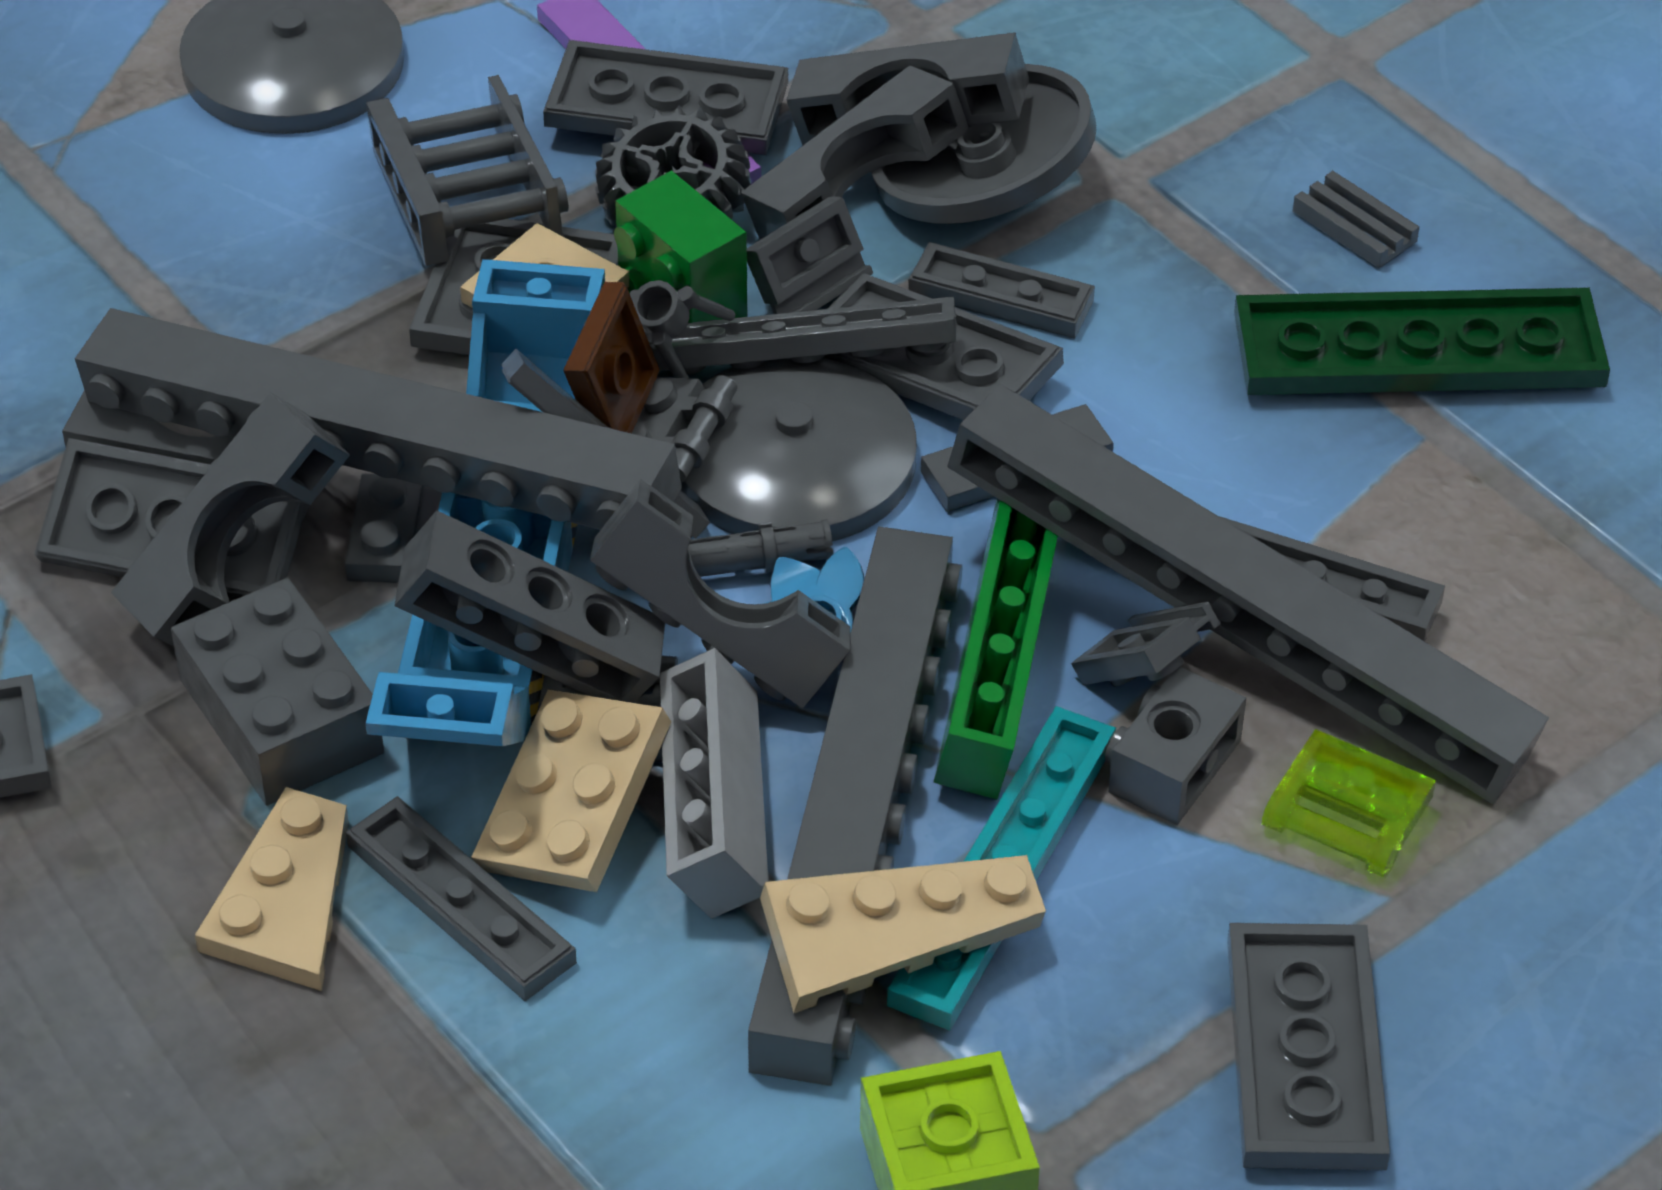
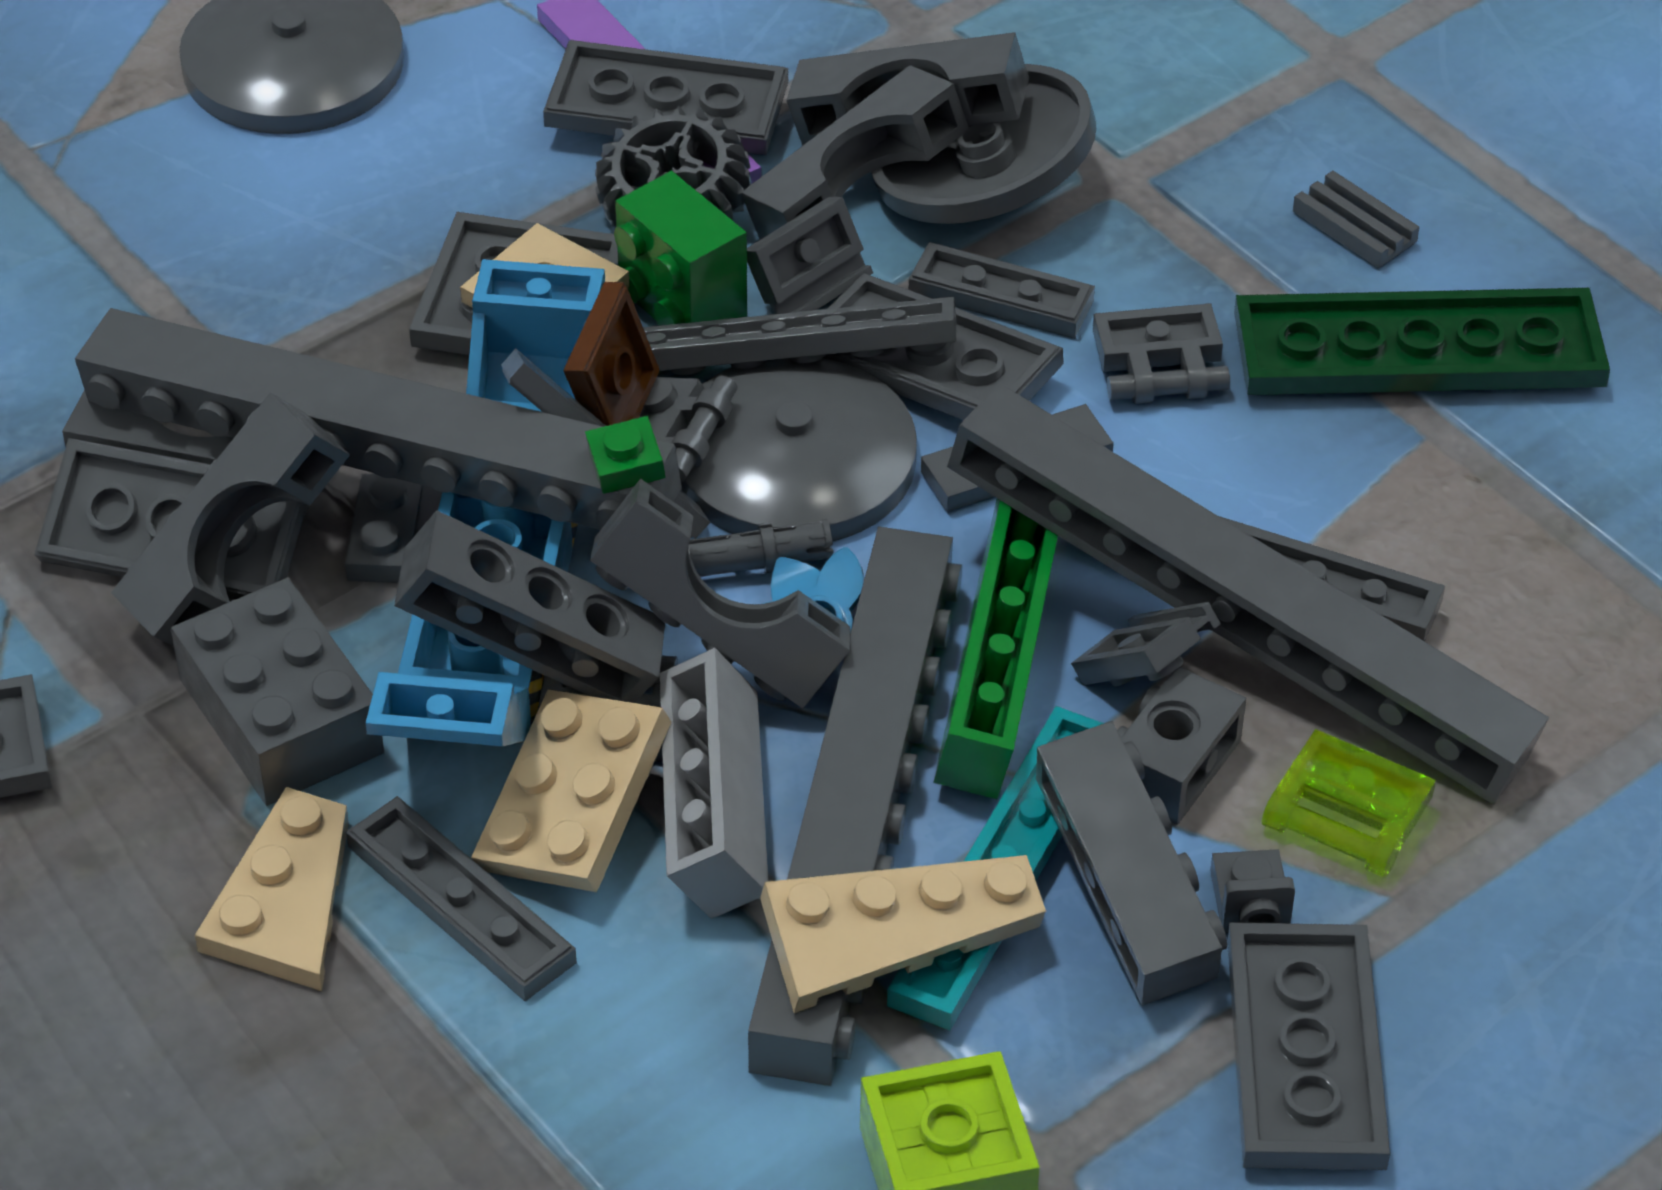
dark grey fence [366,75,569,266] -> none
dark grey plant [630,280,735,378] -> none
none -> green plate [585,416,666,494]
none -> dark grey brick [1036,720,1227,1006]
none -> dark grey plate [1093,303,1230,404]
none -> dark grey bracket [1210,849,1295,934]

